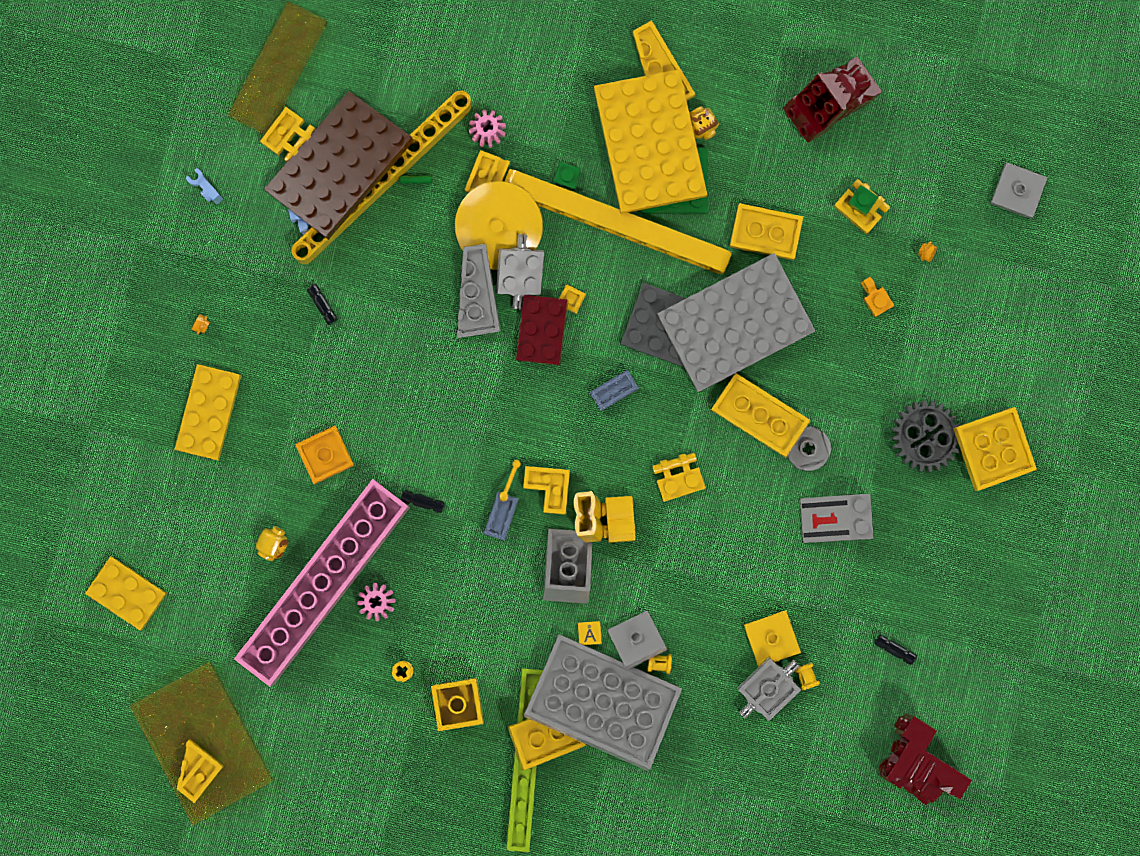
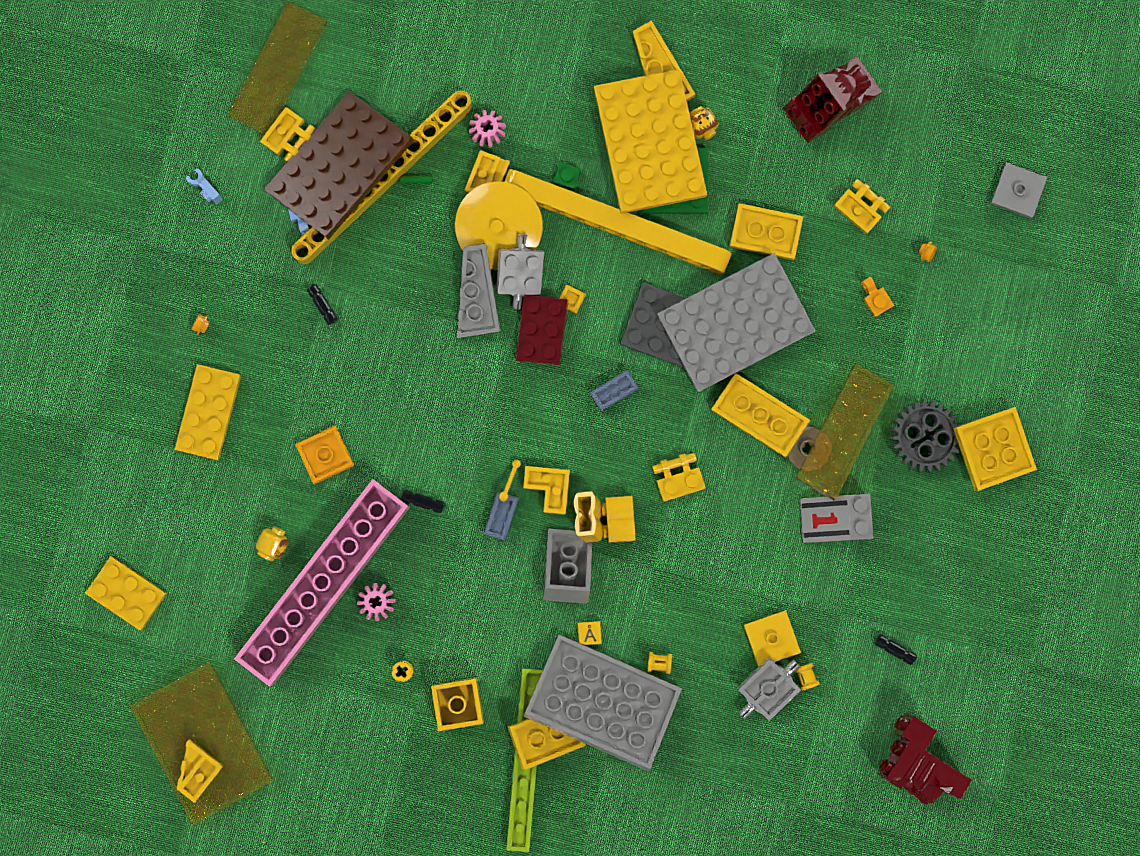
light grey plate [607,611,667,669] -> none
green plate [847,185,879,217] -> none
none -> clear yellow plate [795,364,894,501]

